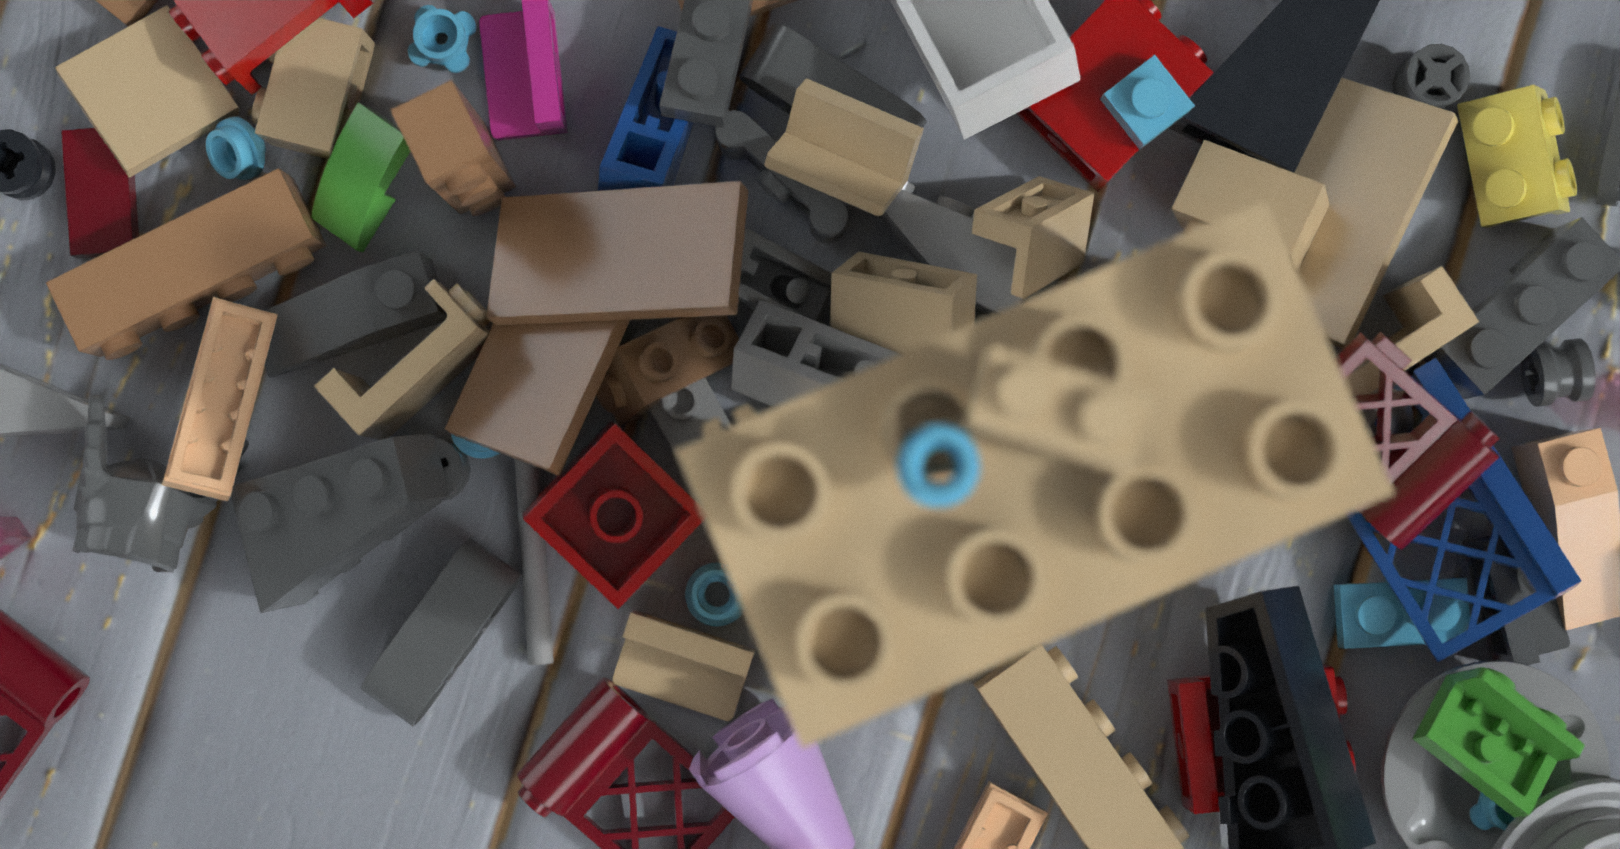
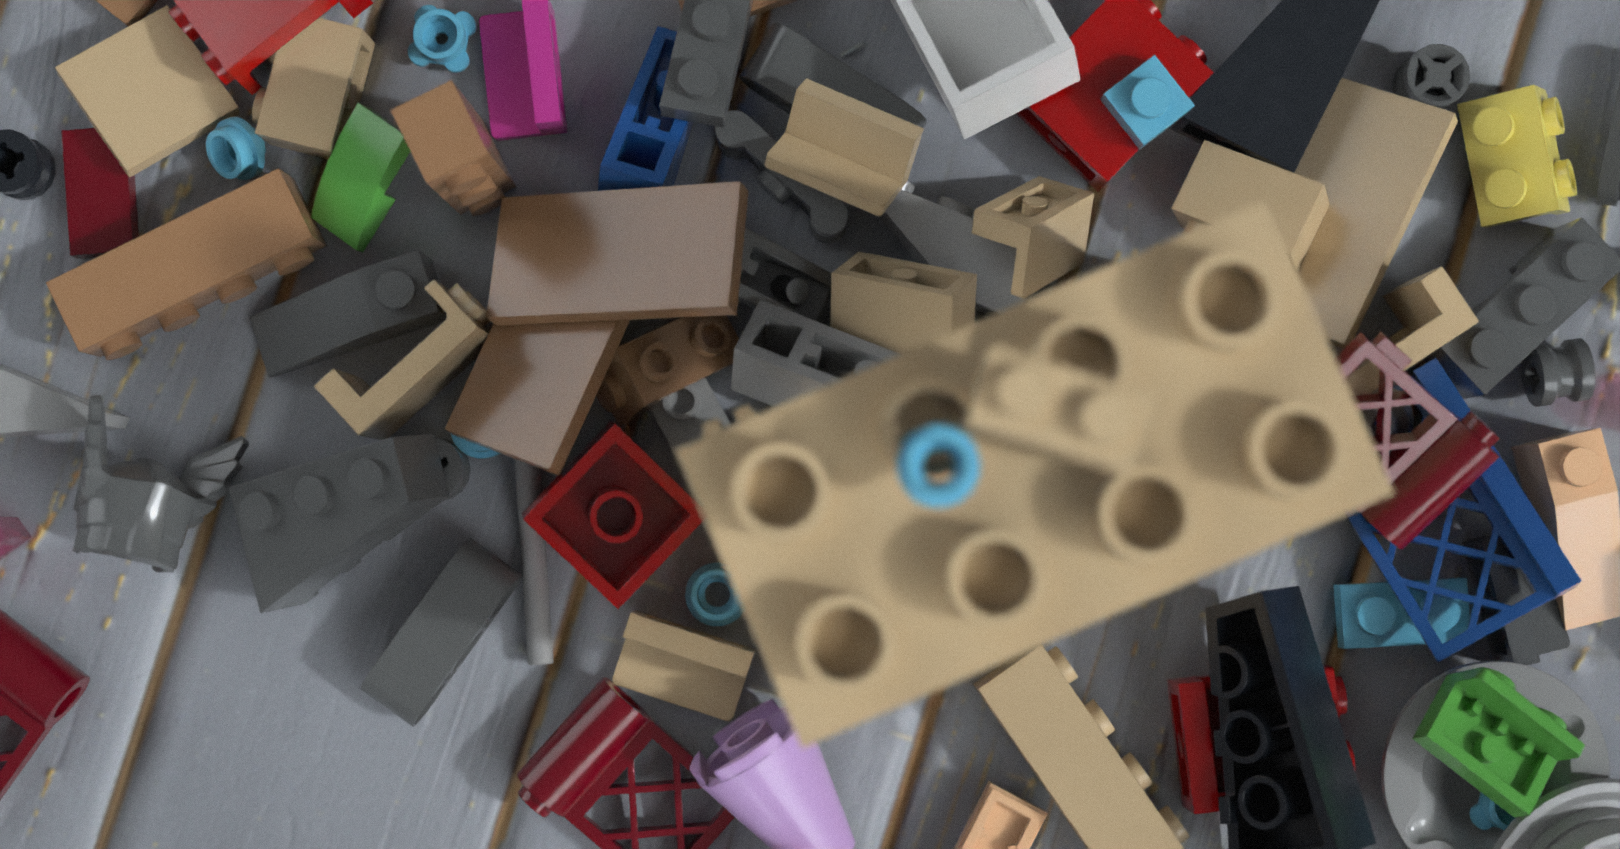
light nougat plate [162,297,278,501] -> none

